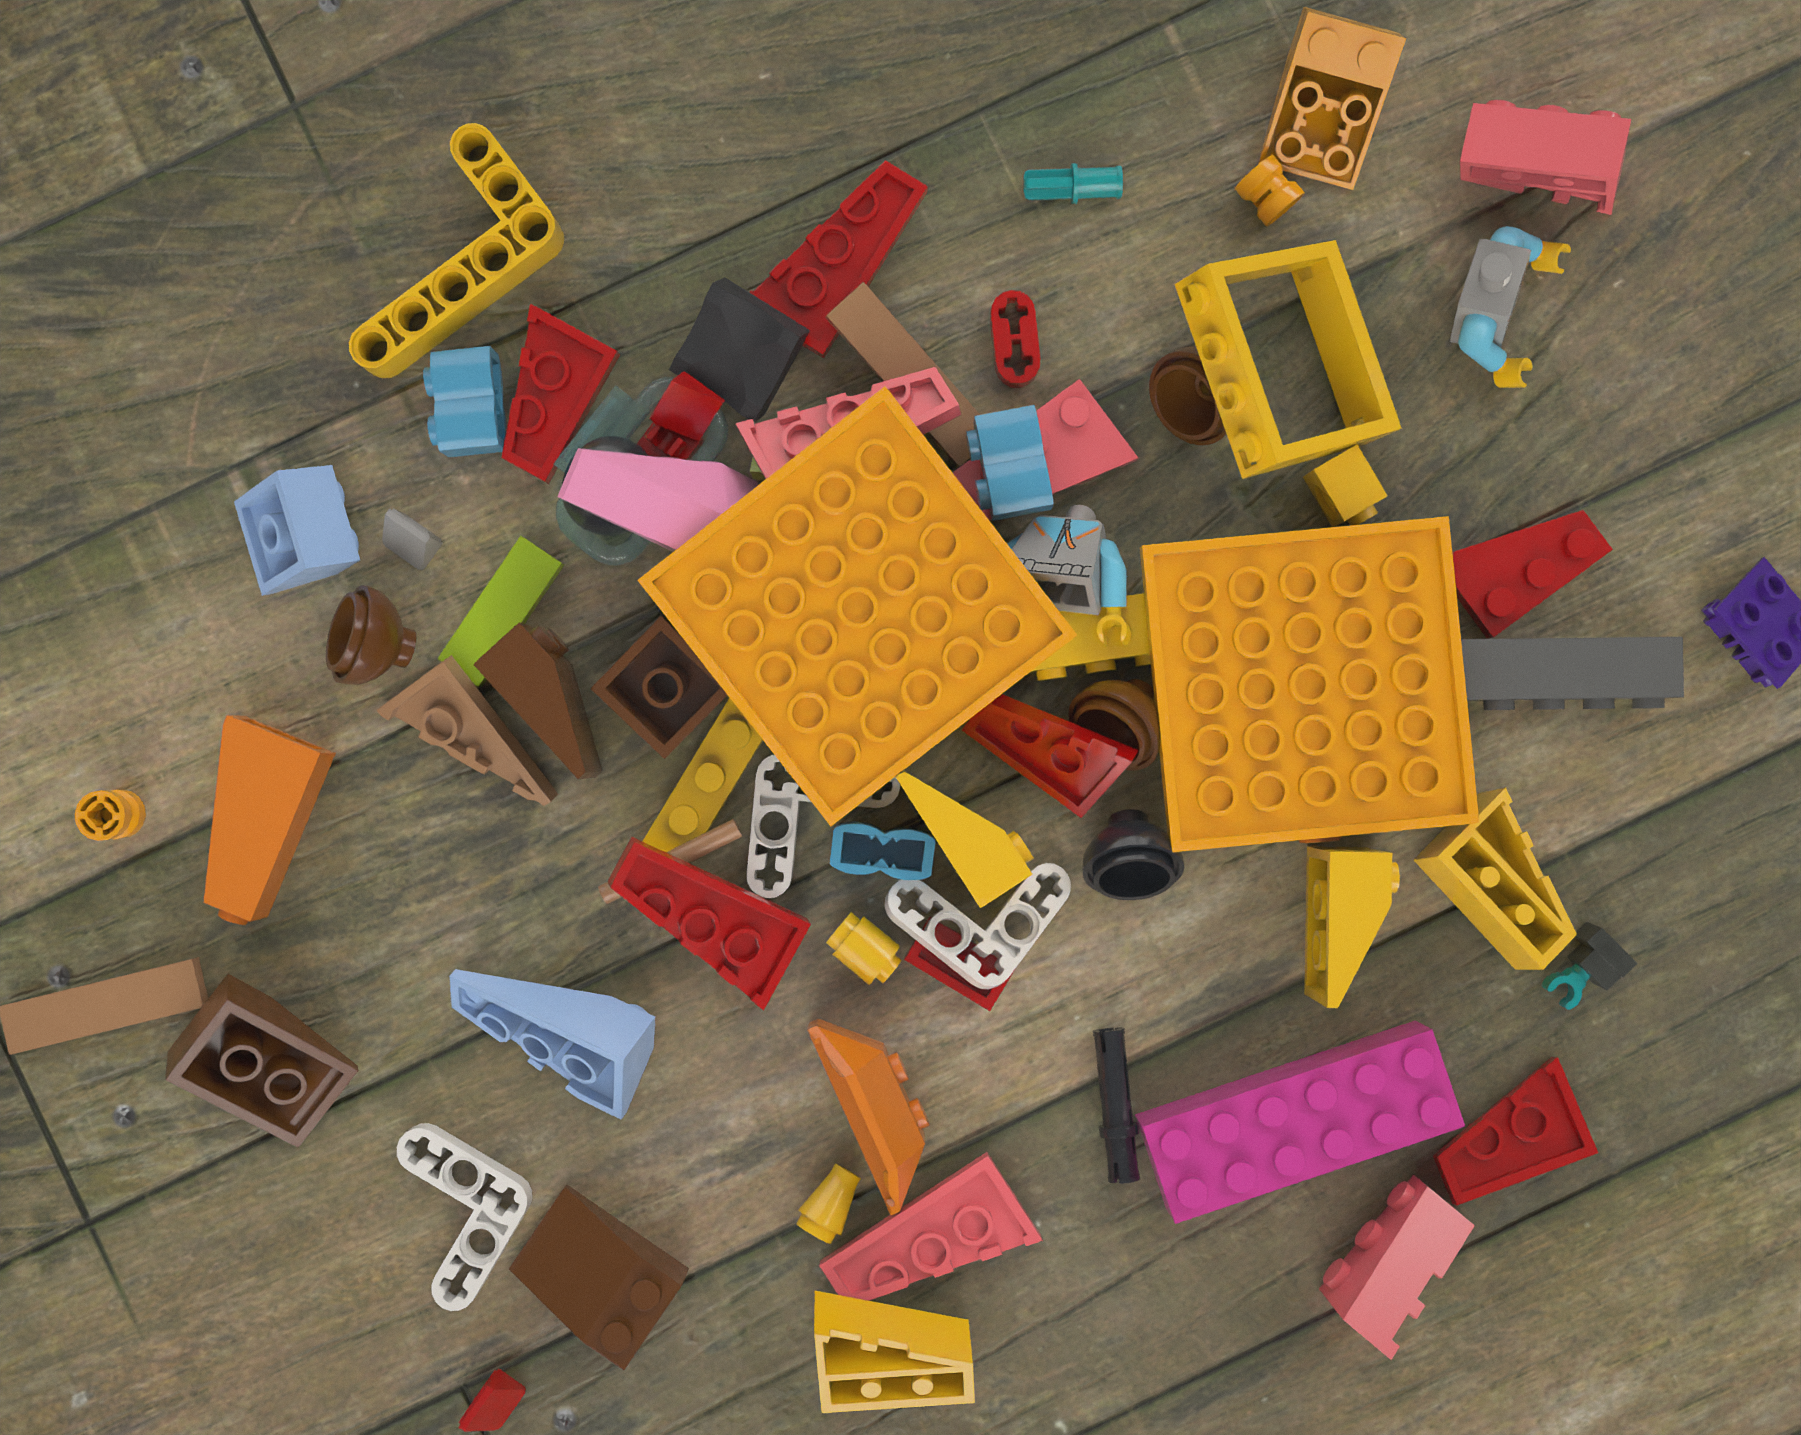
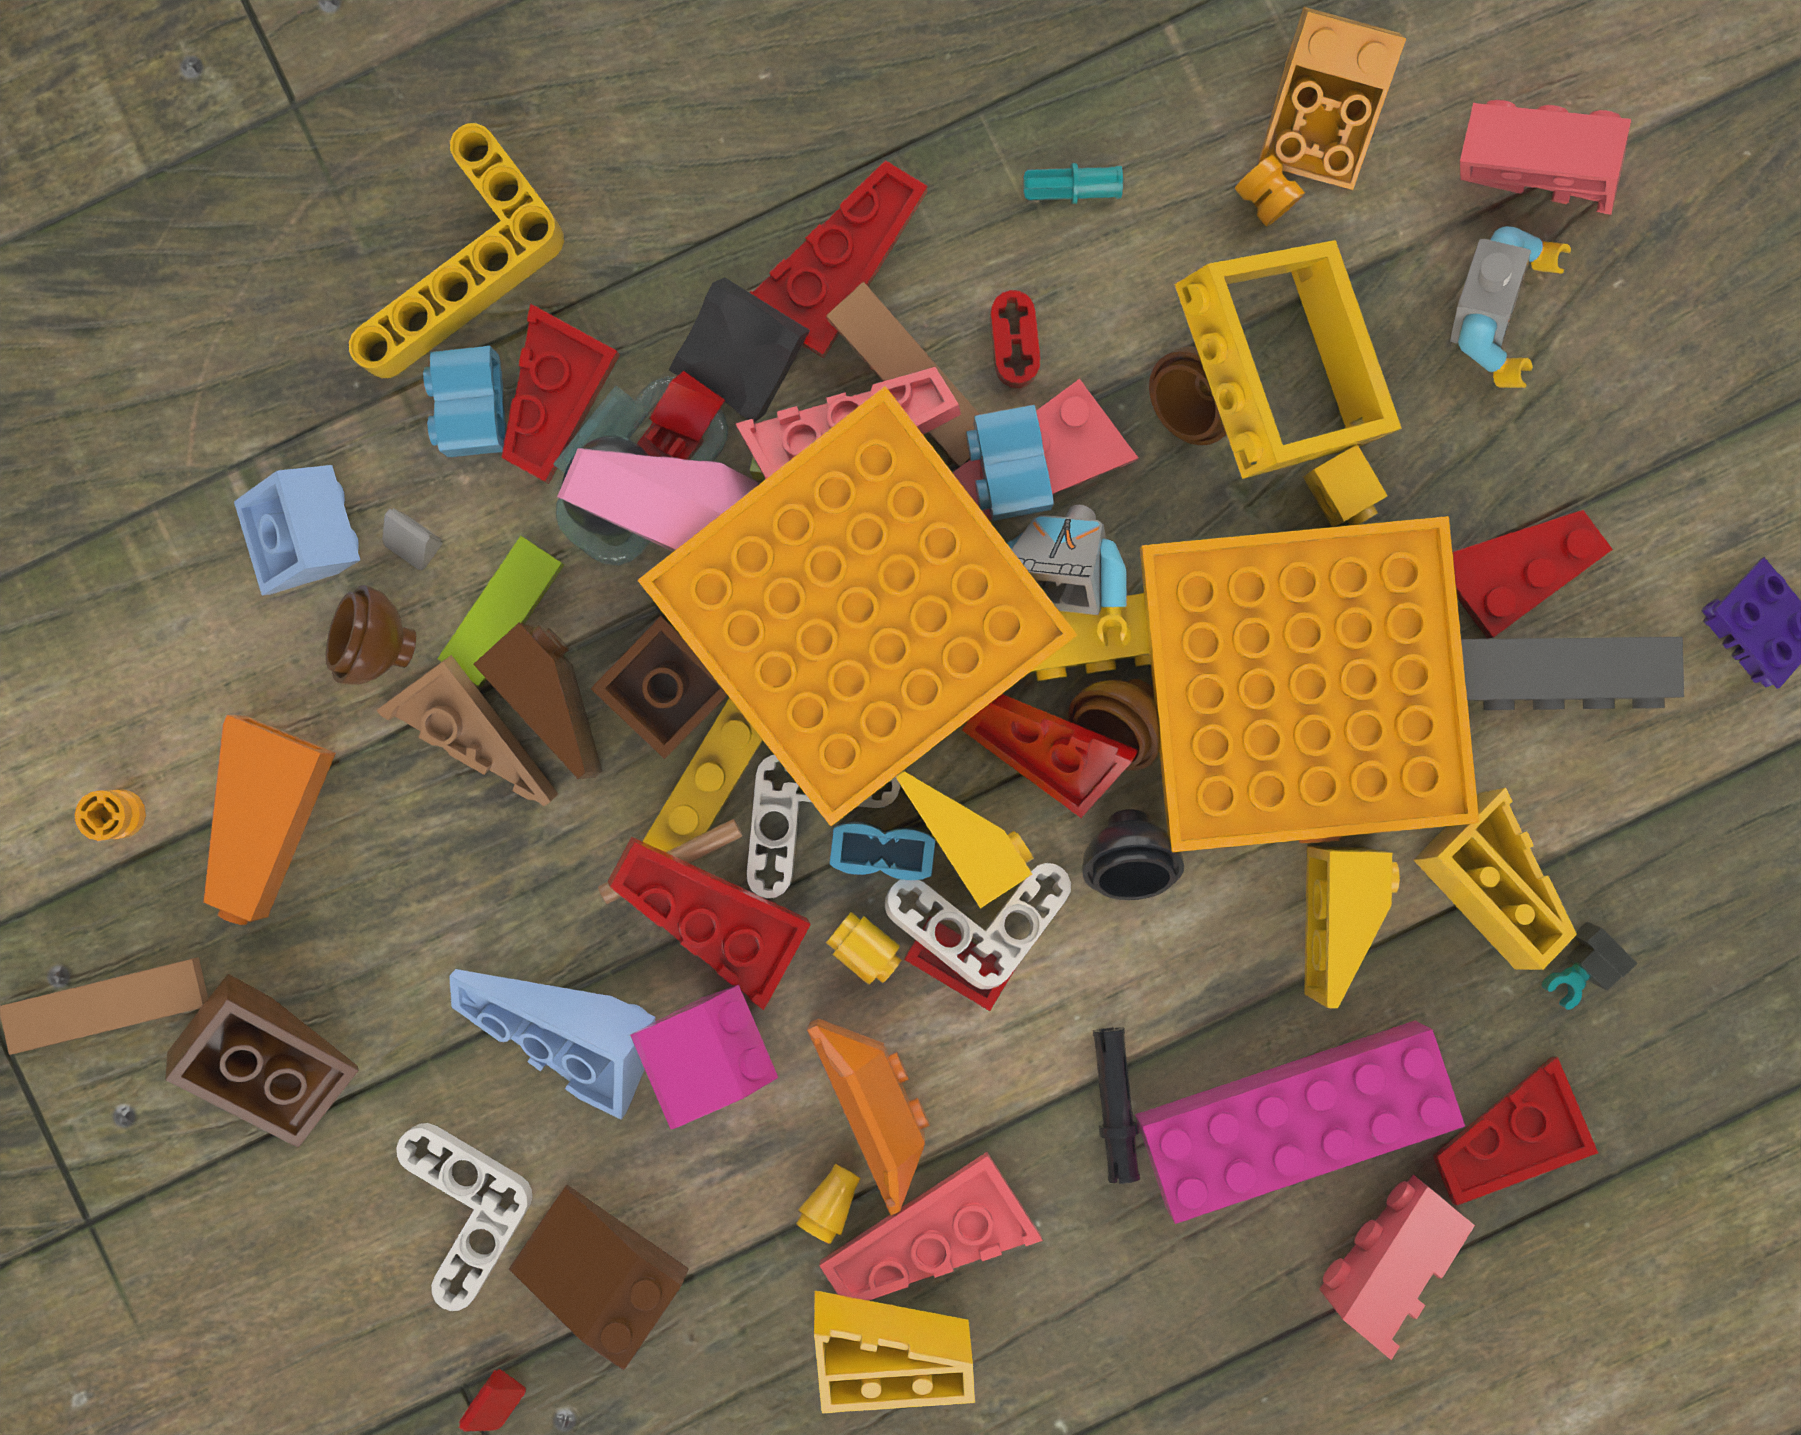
none -> dark pink slope [630,985,779,1129]

